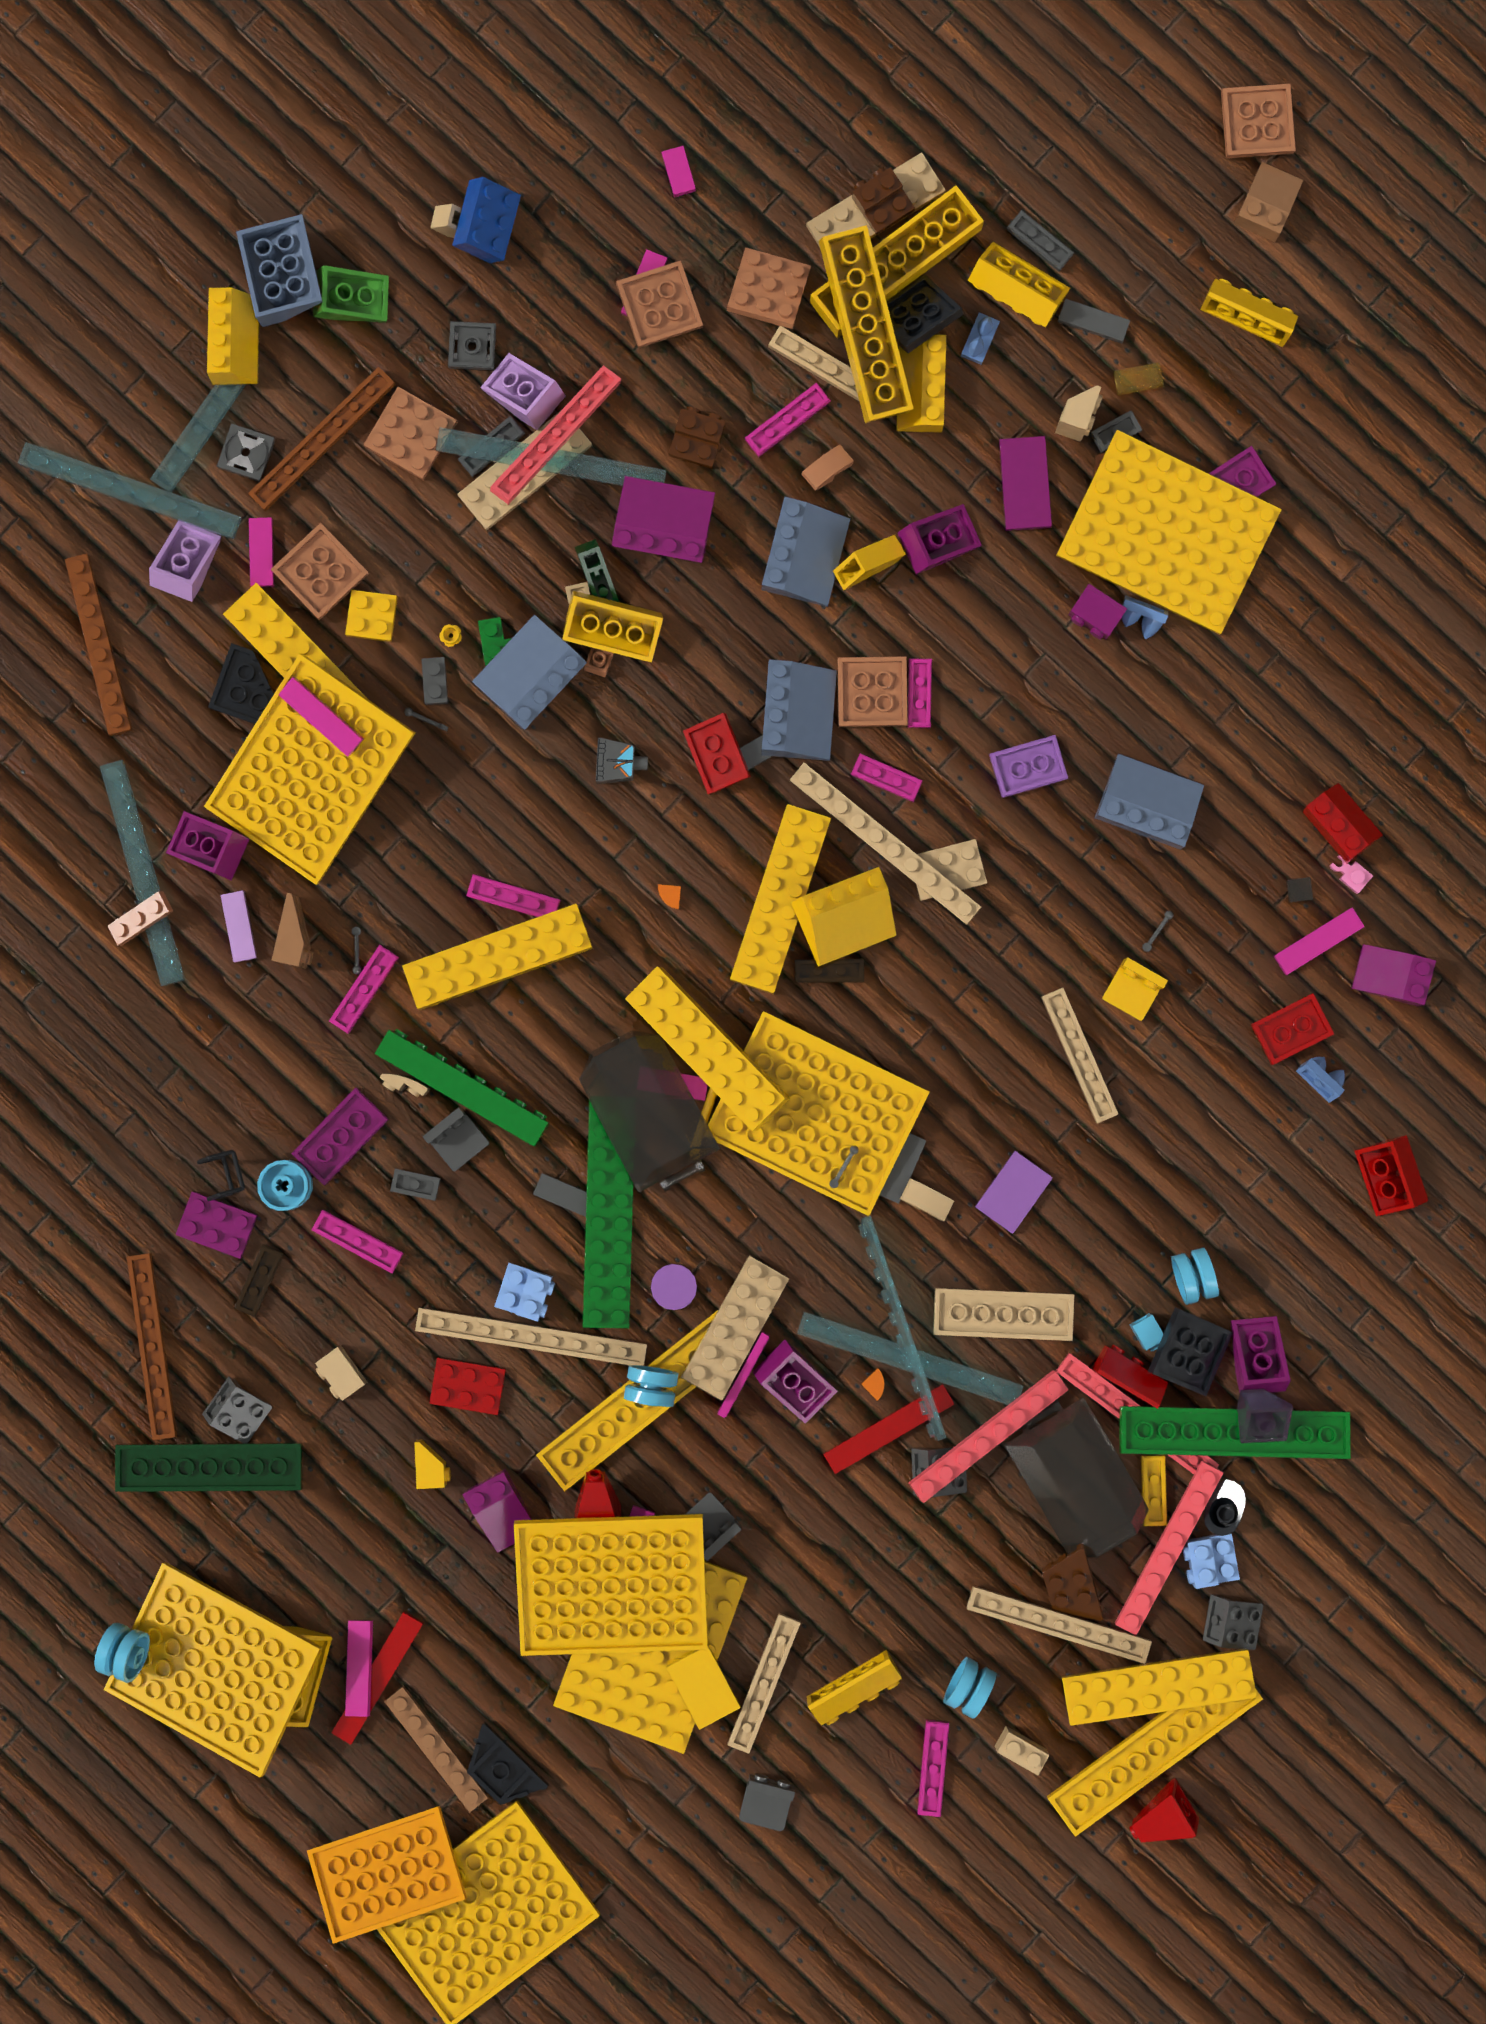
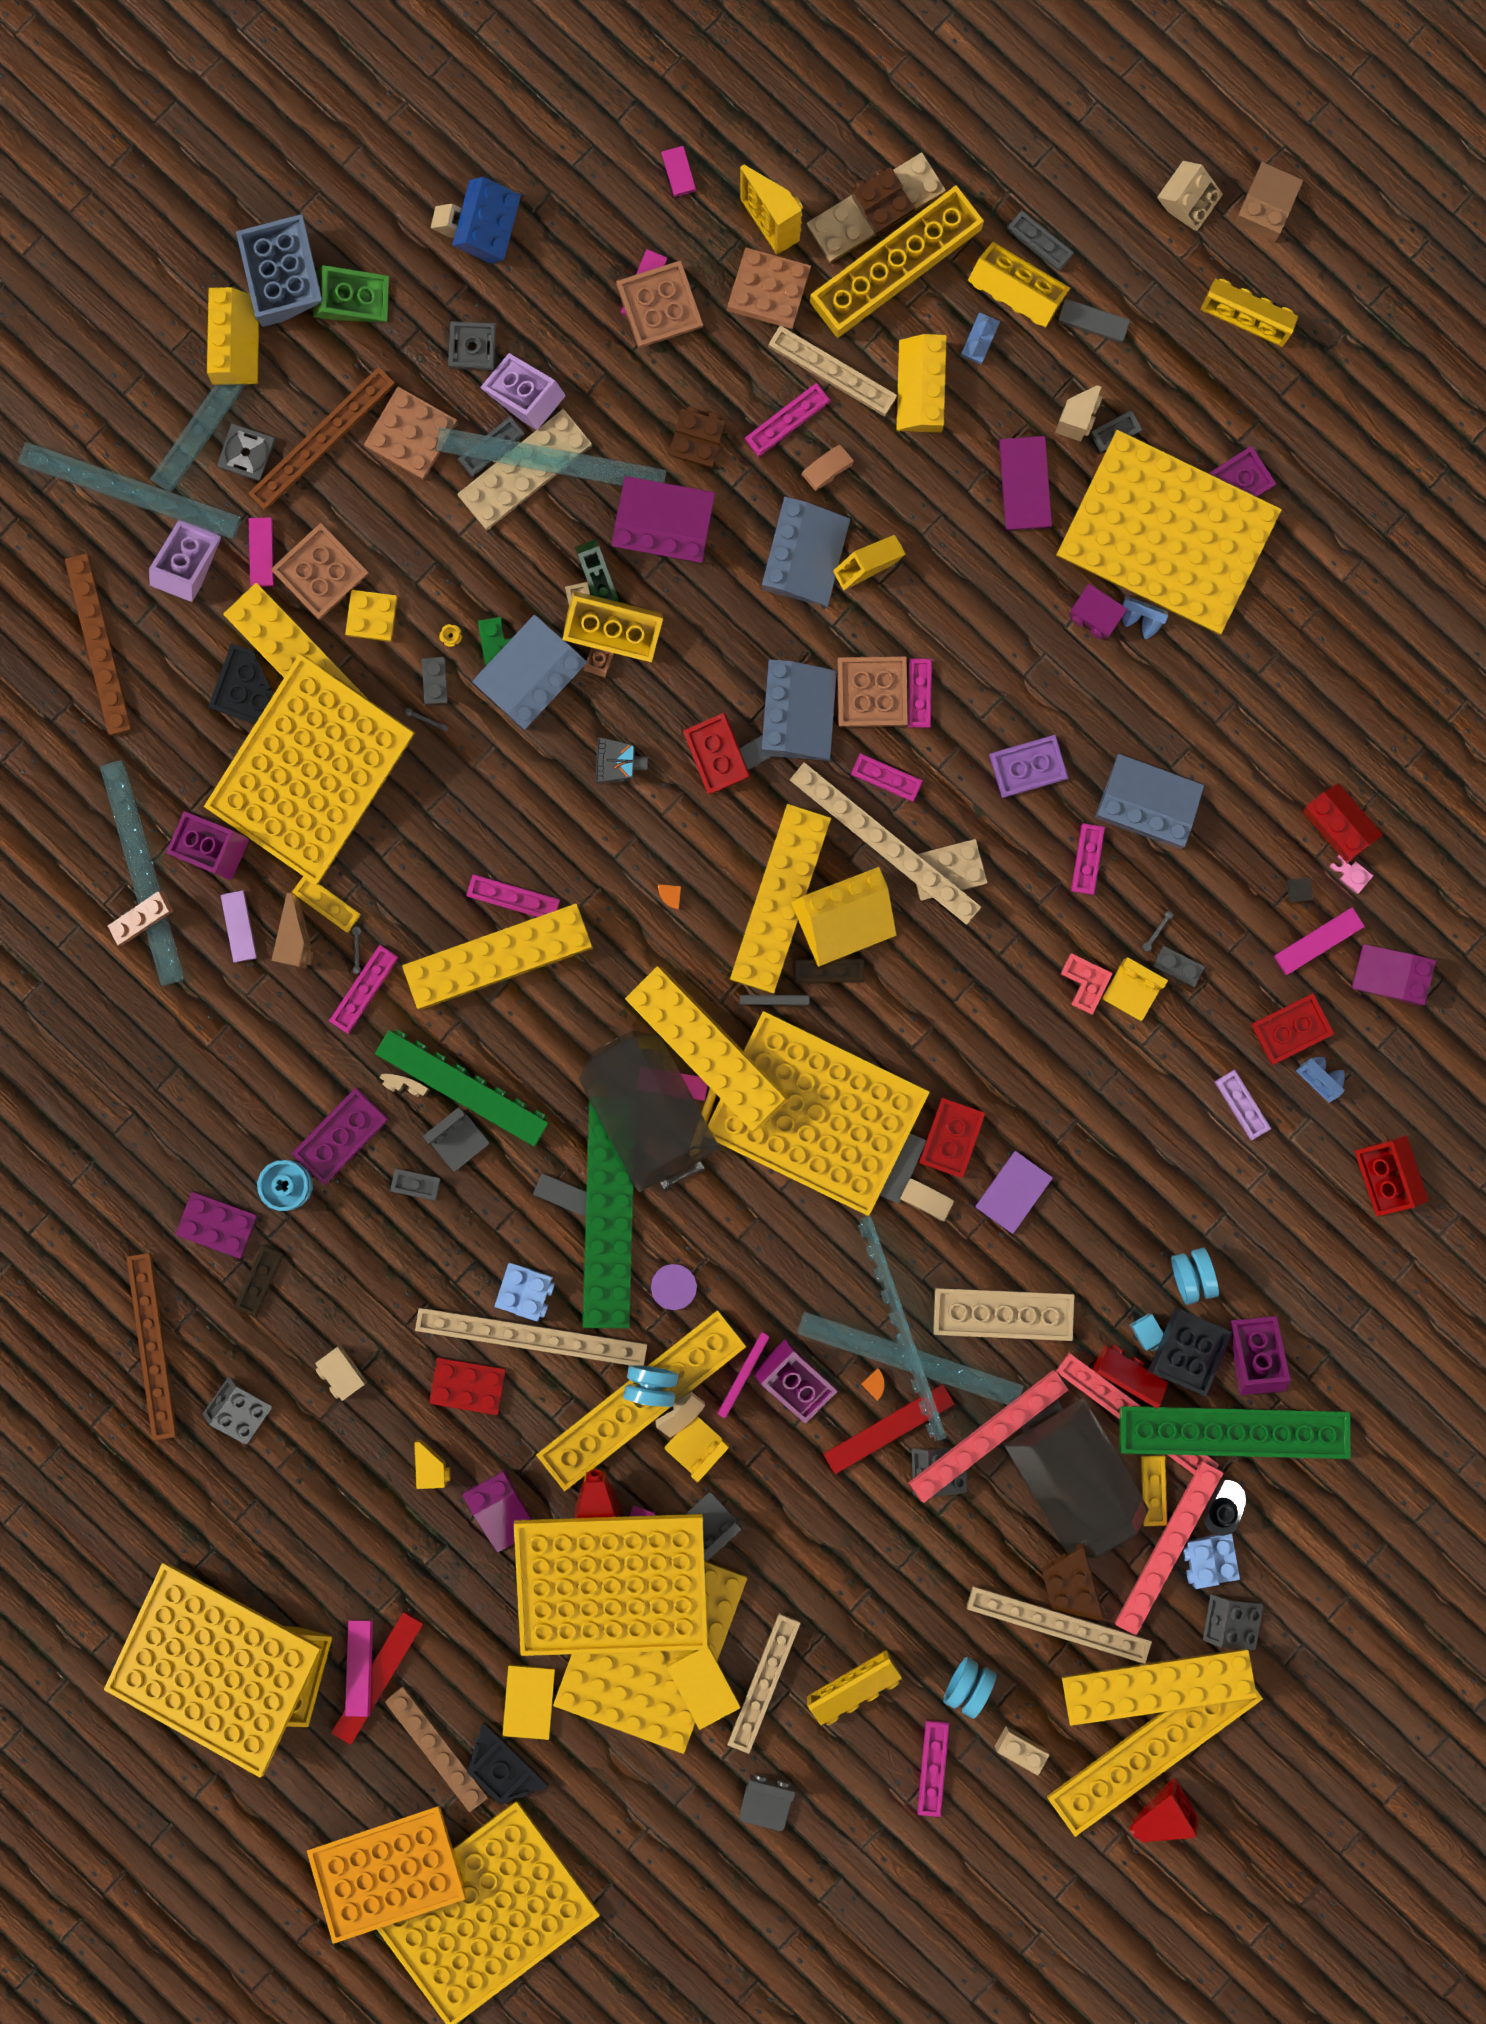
medium azure wheel [94,1622,150,1683] -> none
dark green plate [115,1443,302,1492] -> none
black piece [197,1150,245,1201] -> none
dark pink tile [278,677,364,757] -> none
dark pink tile [312,1210,404,1274] -> none
coral plate [490,365,621,505] -> none
tan plate [681,1256,789,1401] -> none
yellow brick [818,225,913,423] -> none
dark grey hinge [829,1145,859,1188] -> none
black plate [887,275,964,353] -> none
magenta slope [898,504,982,574] -> none
tan plate [1041,988,1118,1123] -> none
clear yellow plate [1113,362,1164,395] -> none
nougat plate [1221,84,1296,158] -> none
clear purple slope [1237,1389,1293,1443] -> none
none -> yellow tile [292,876,361,933]
none -> yellow tile [503,1664,555,1740]
none -> tan slope [655,1392,705,1437]
none -> yellow bracket [665,1416,729,1482]
none -> yellow slope [740,165,803,255]
none -> dark grey tile [740,995,809,1006]
none -> red plate [919,1098,985,1178]
none -> coral plate [1060,953,1113,1015]
none -> dark pink tile [1071,823,1105,895]
none -> dark grey plate [1152,946,1205,987]
none -> tan slope [1157,161,1223,231]
none -> lavender tile [1214,1070,1271,1141]

